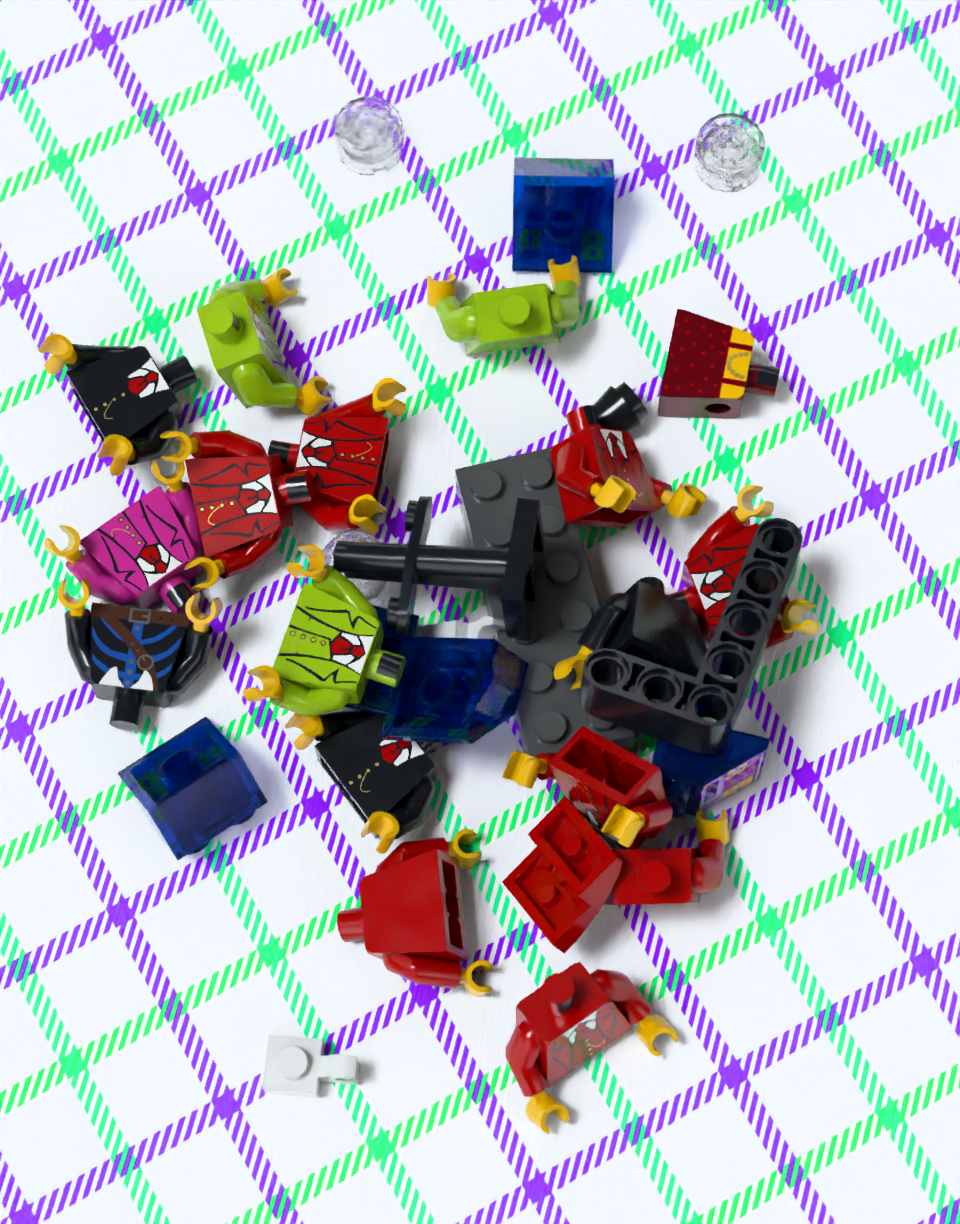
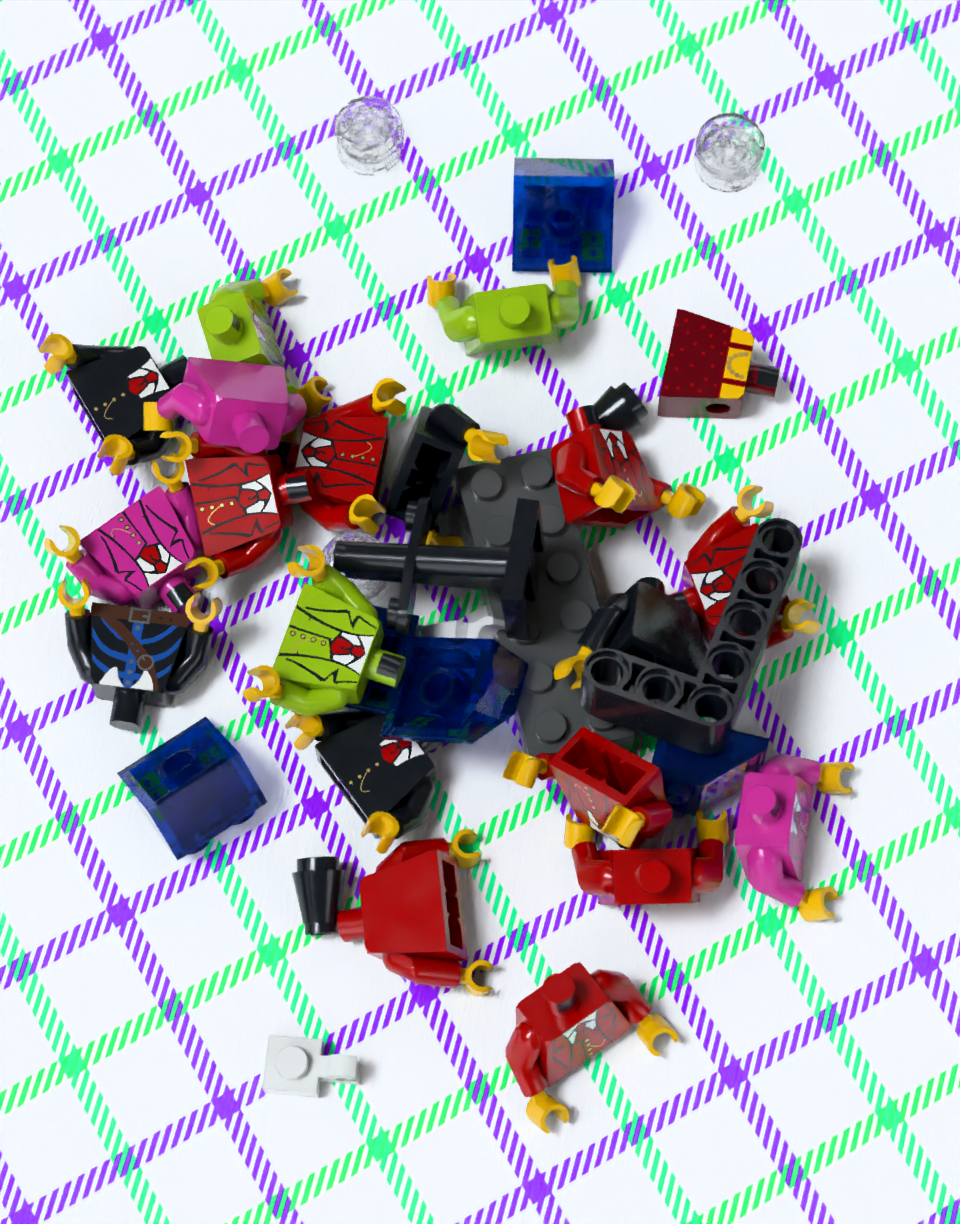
red slope [502,796,623,954] -> none
none -> dark pink torso [143,357,306,453]
none -> black cone [292,856,345,935]
none -> black torso [384,403,509,546]
none -> dark pink torso [735,754,855,922]

